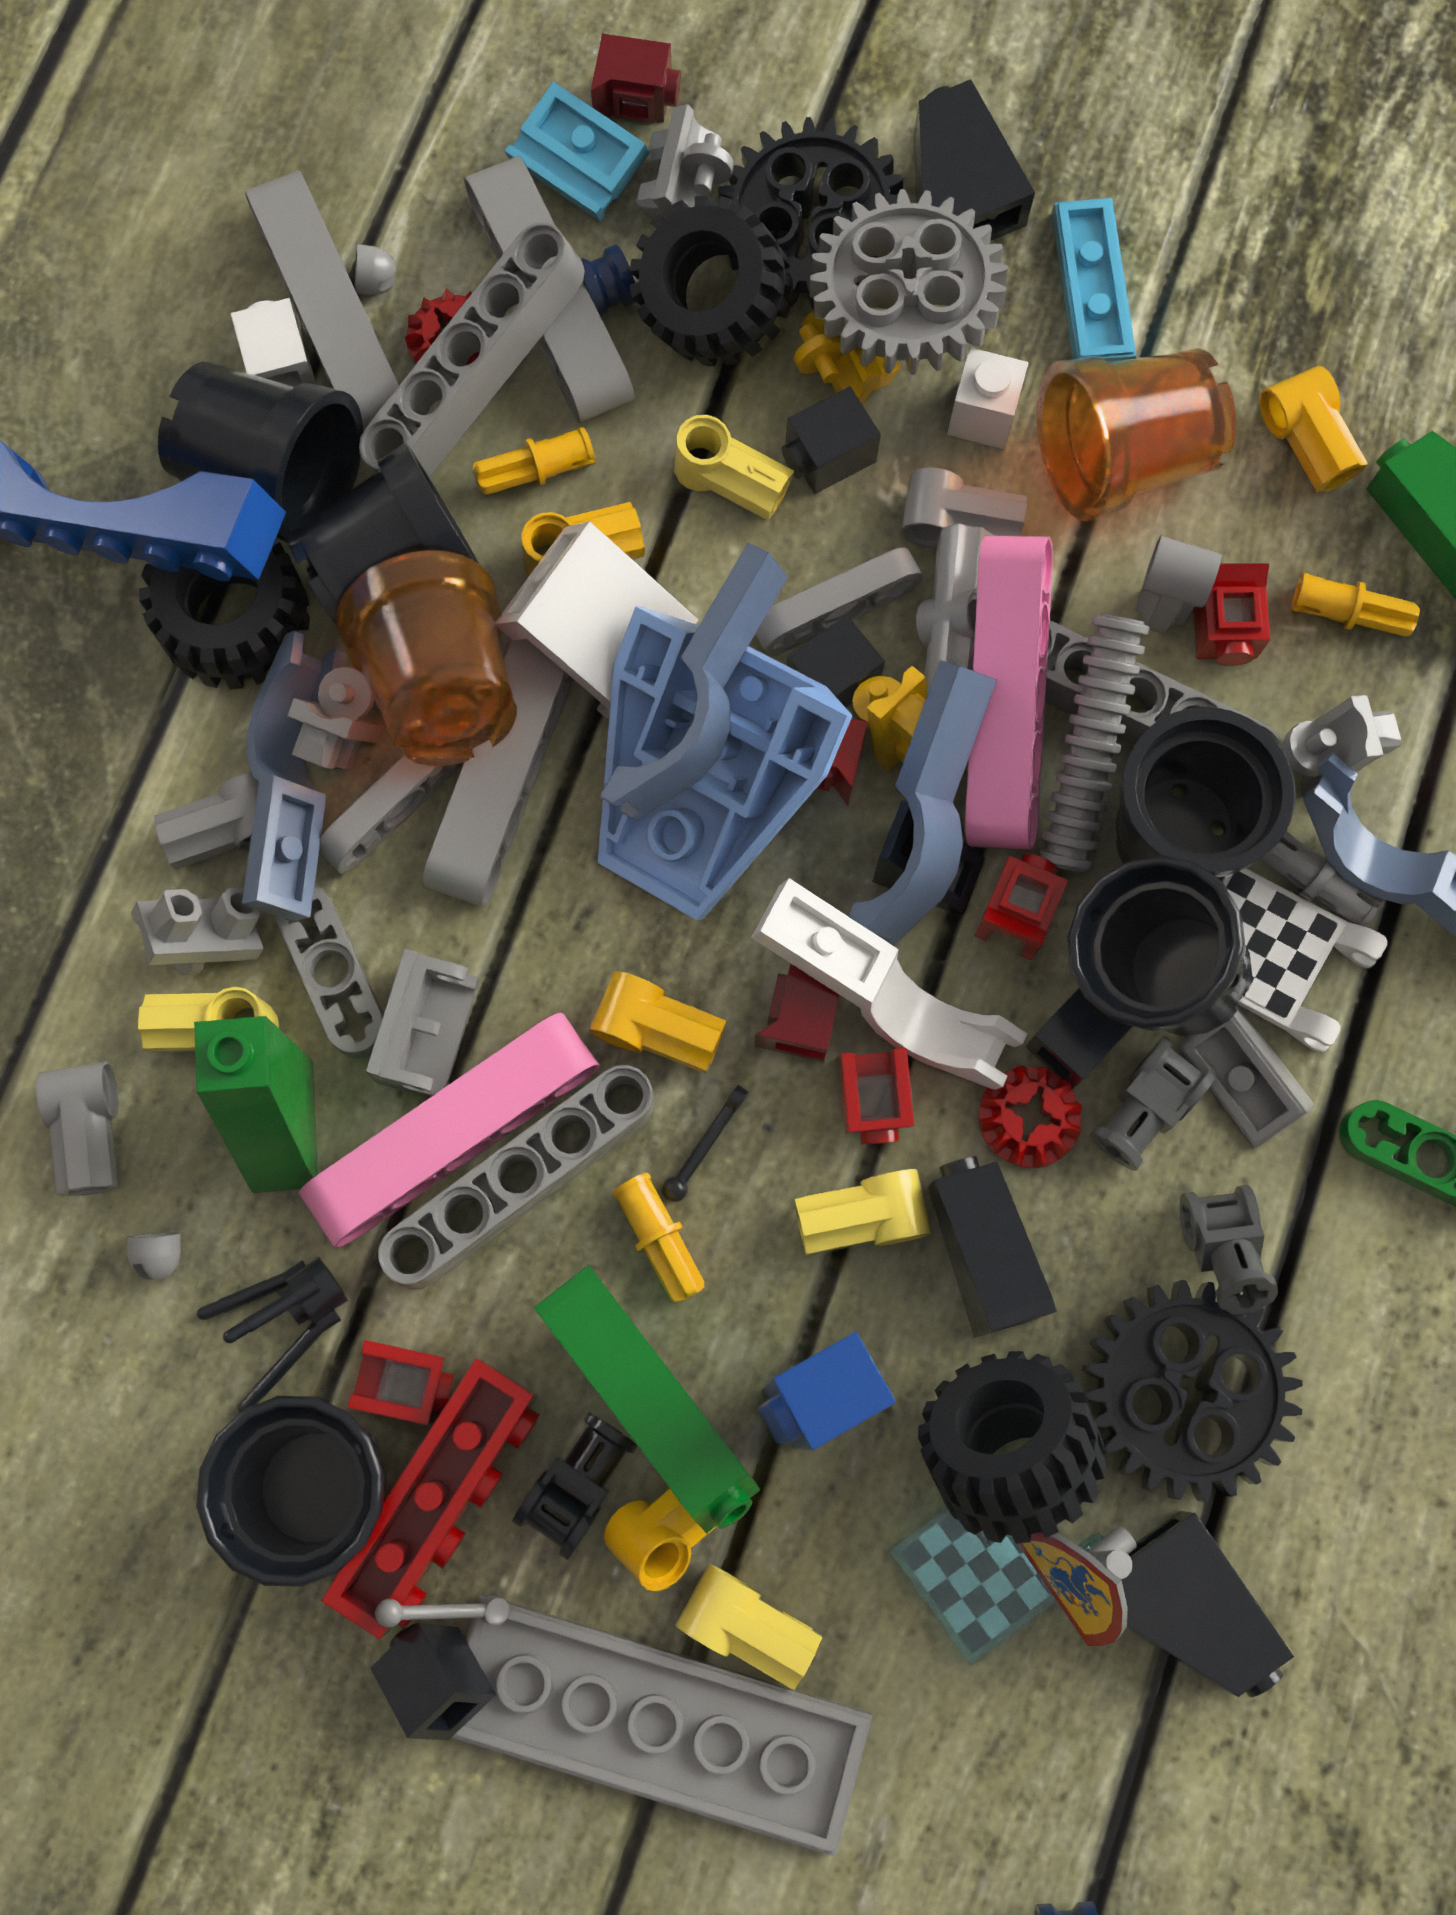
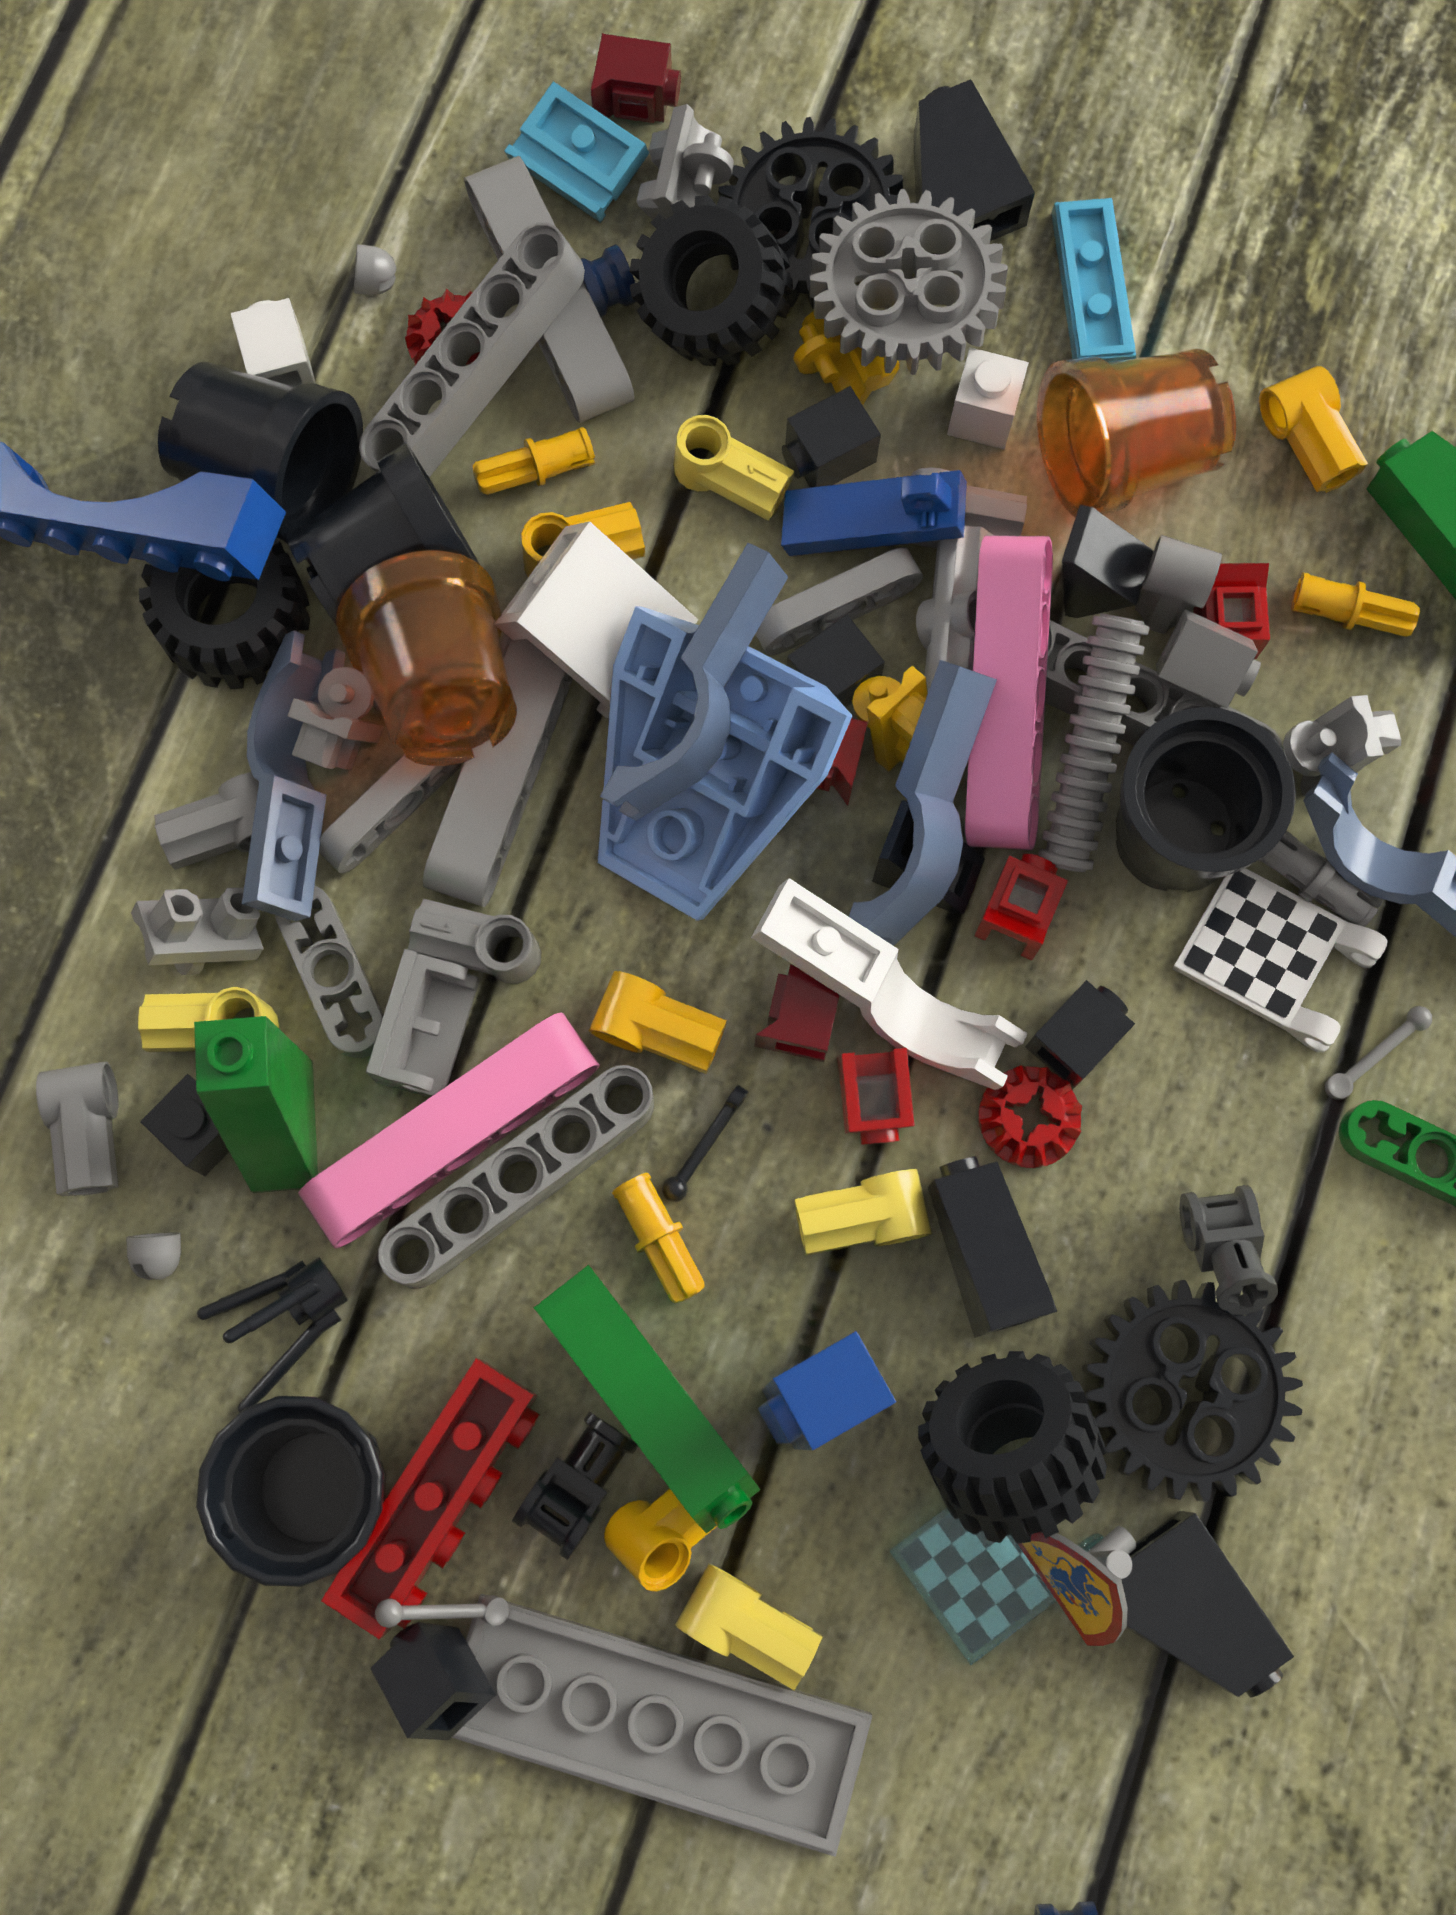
light grey beam [244,170,399,432] -> none
red window [347,1340,454,1425] -> none
black piece [1067,855,1253,1036] -> none
dark grey connector [1090,1036,1216,1171] -> none
light grey slope [1177,1004,1314,1149] -> none
none -> black brick [140,1074,229,1176]
none -> light grey piece [408,899,542,984]
none -> blue hinge [781,470,967,556]
none -> black slope [1062,505,1154,618]
none -> light grey brick [1156,609,1261,708]
none -> light grey hinge [1325,1006,1432,1100]

